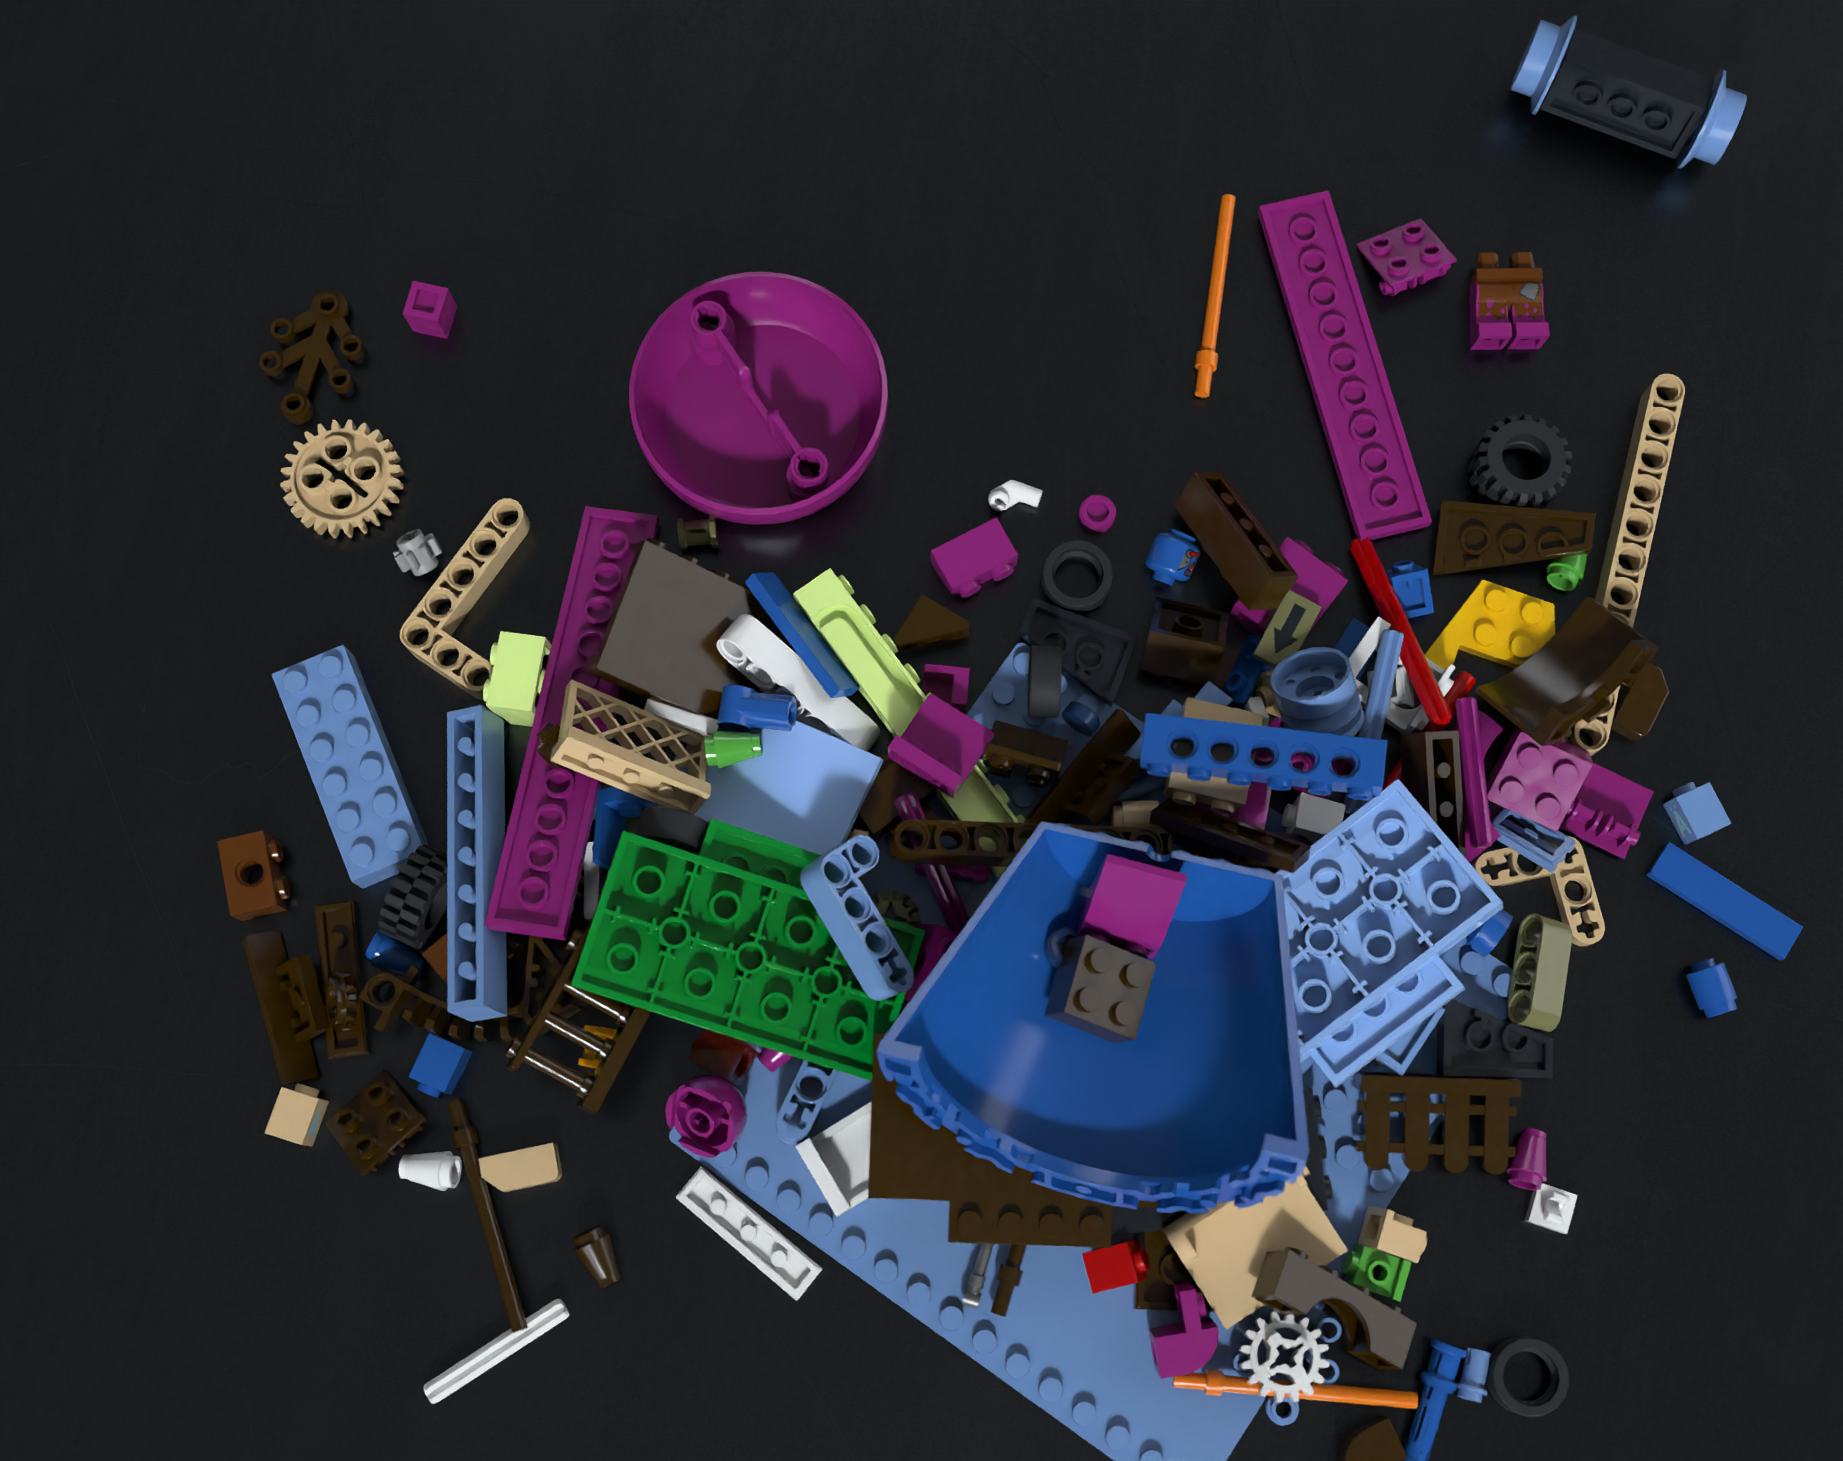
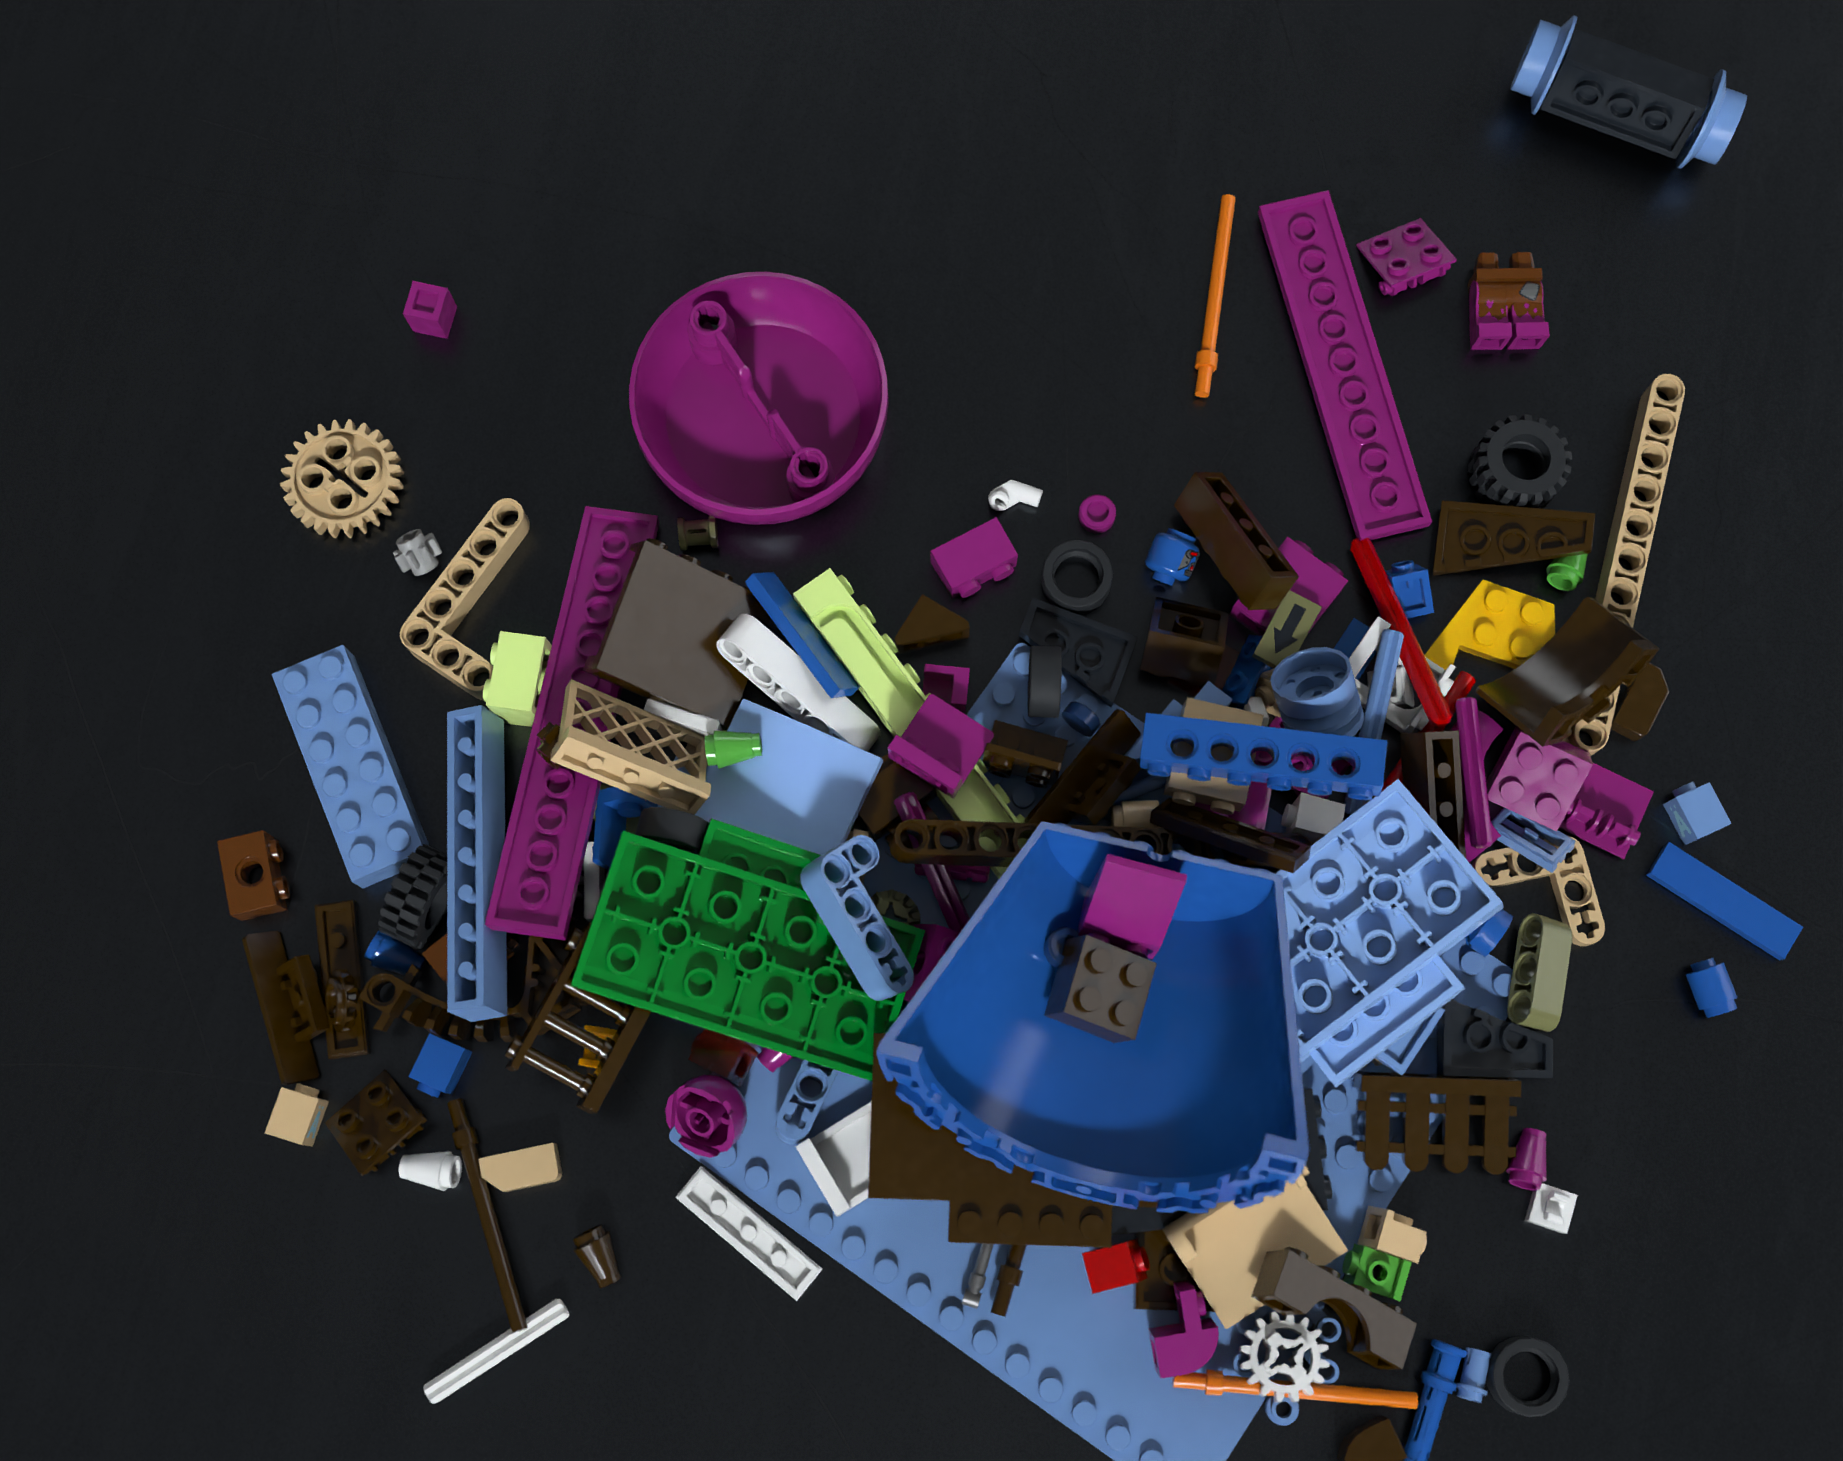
dark brown plant [259,290,365,425] -> none
blue piece [717,685,797,732] -> none

